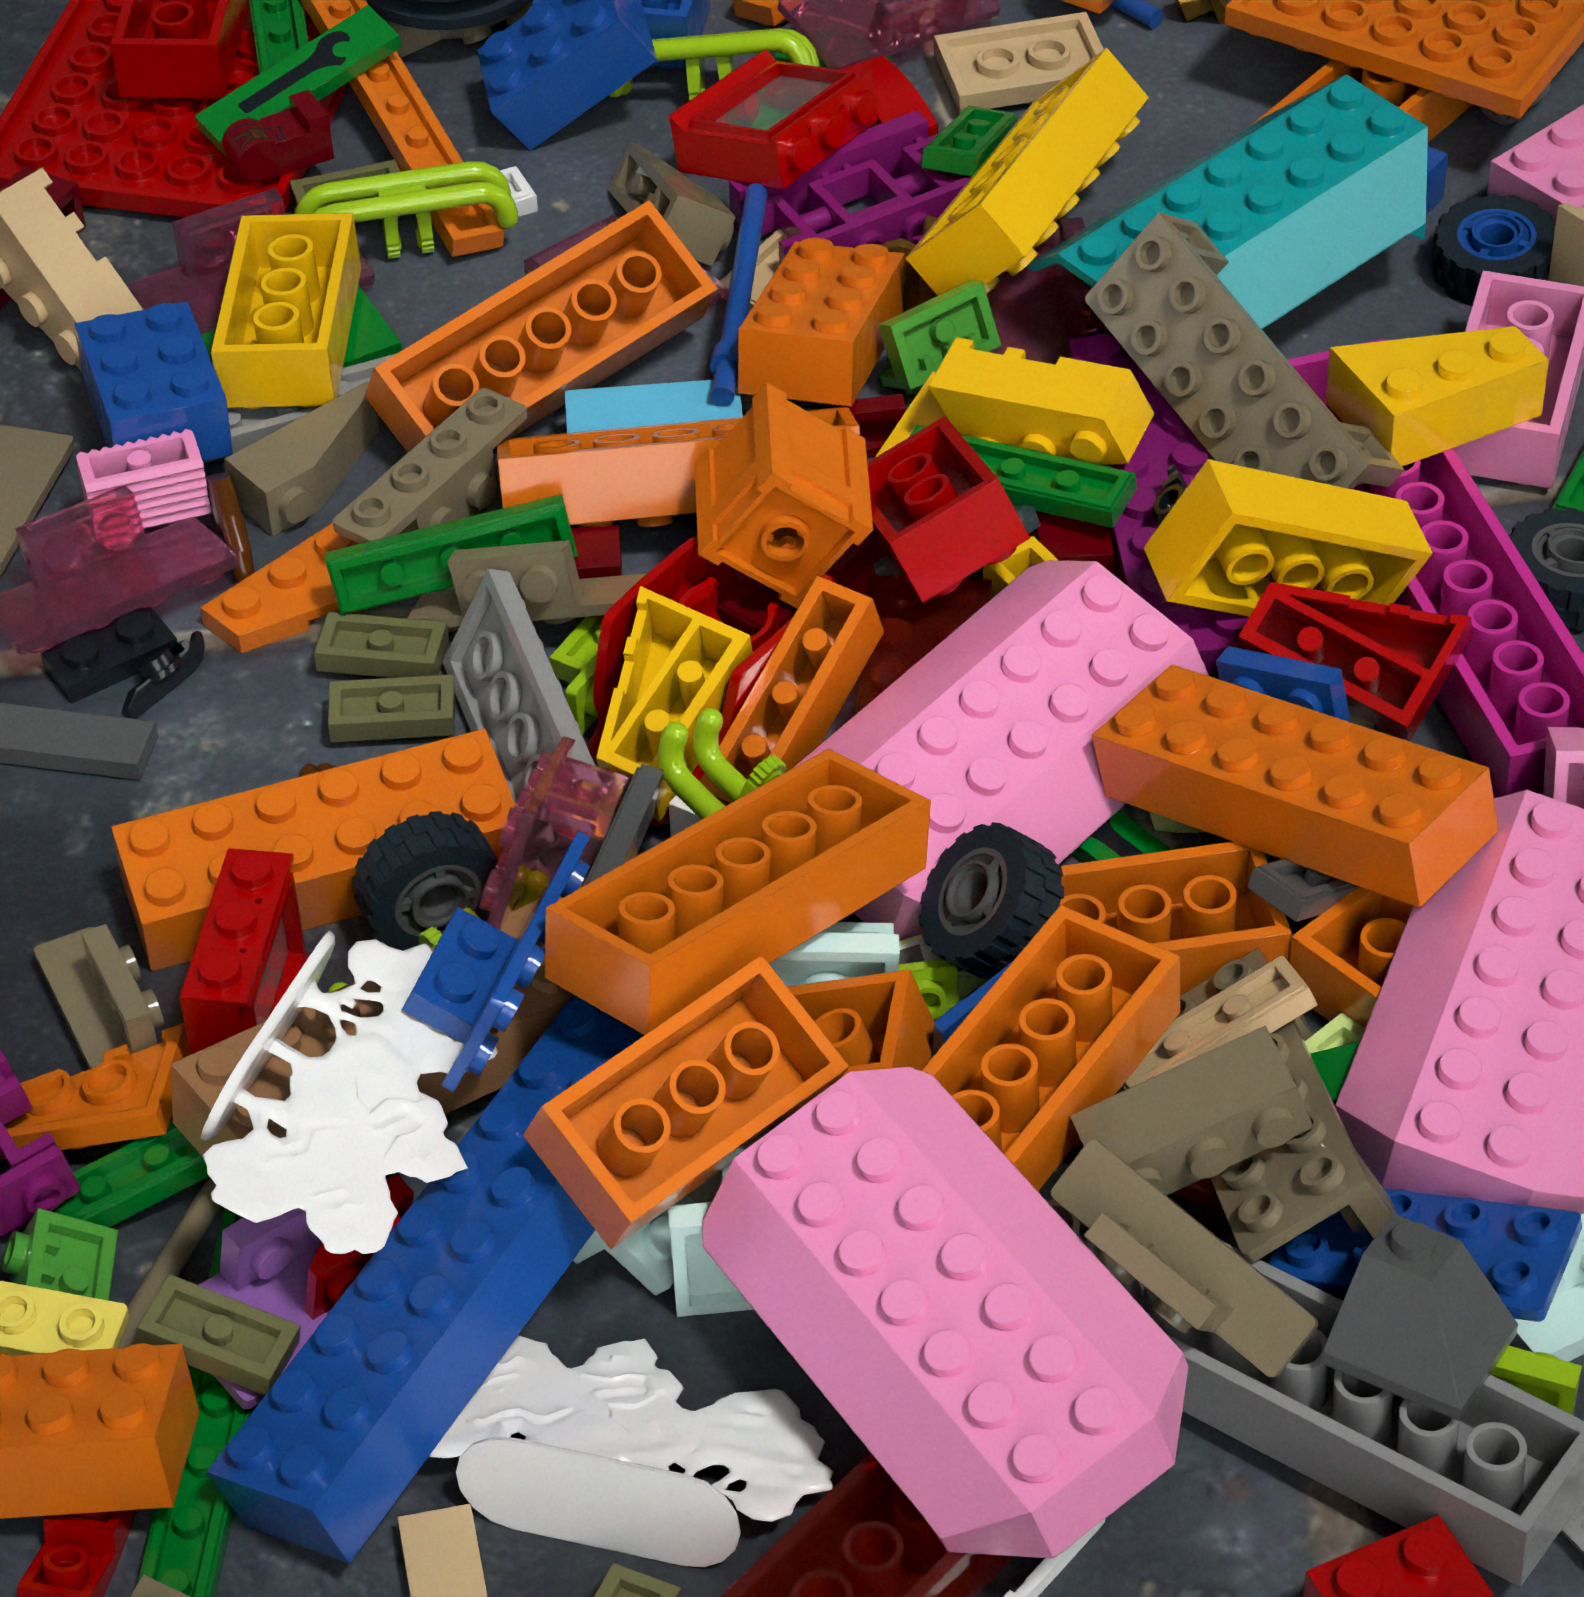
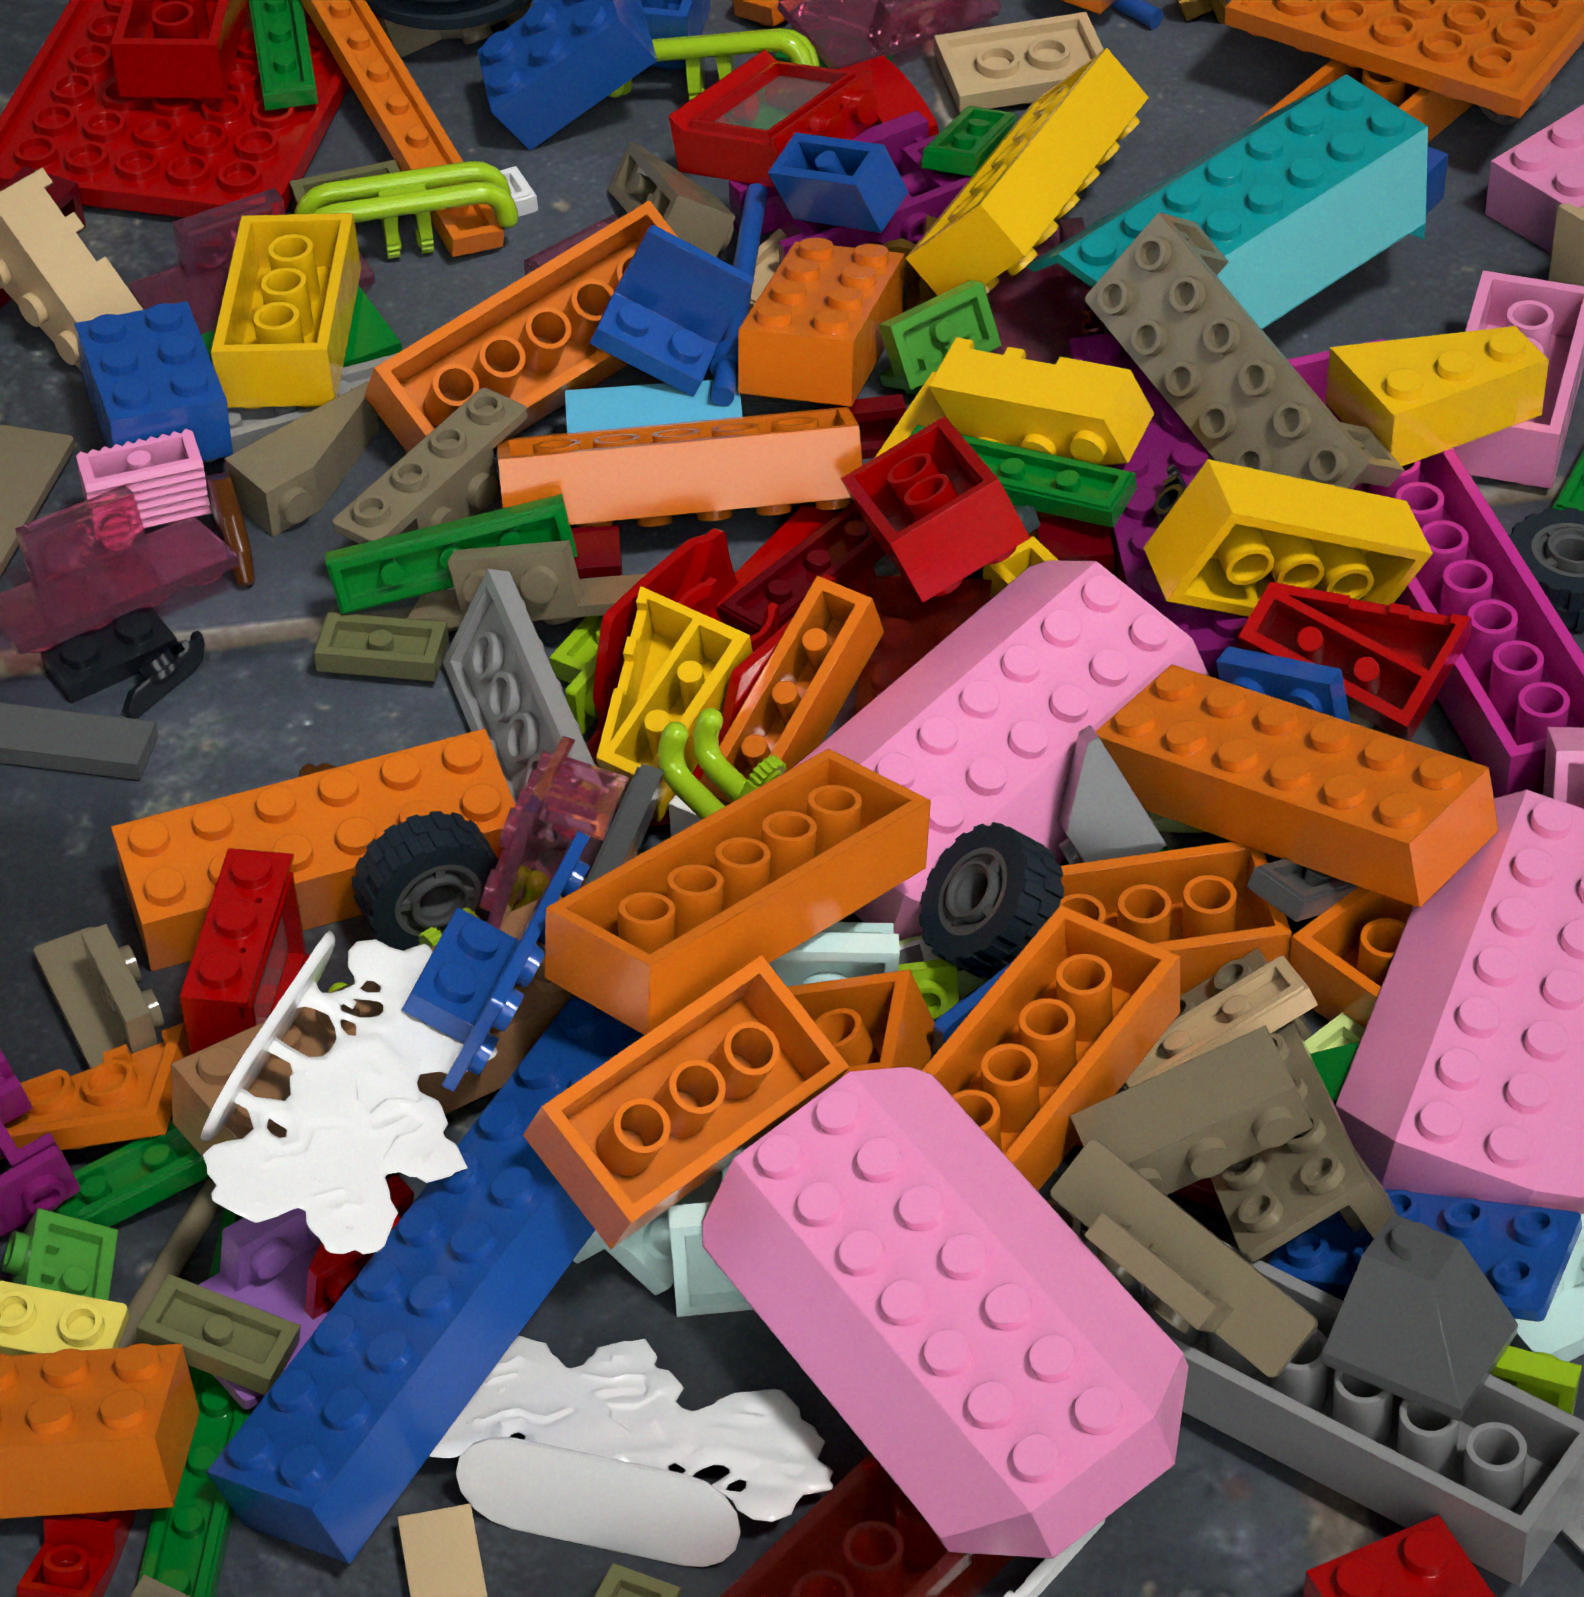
green tile [195,5,402,159] -> none
orange wing [200,523,368,654] -> none
dark red leg [222,89,334,182] -> none
olive plate [328,674,455,743] -> none
orange container [695,382,873,609] -> none
black wheel [1433,194,1556,306] -> none
none -> blue bracket [589,225,754,397]
none -> blue brick [768,132,909,233]
none -> slope [1058,725,1167,864]

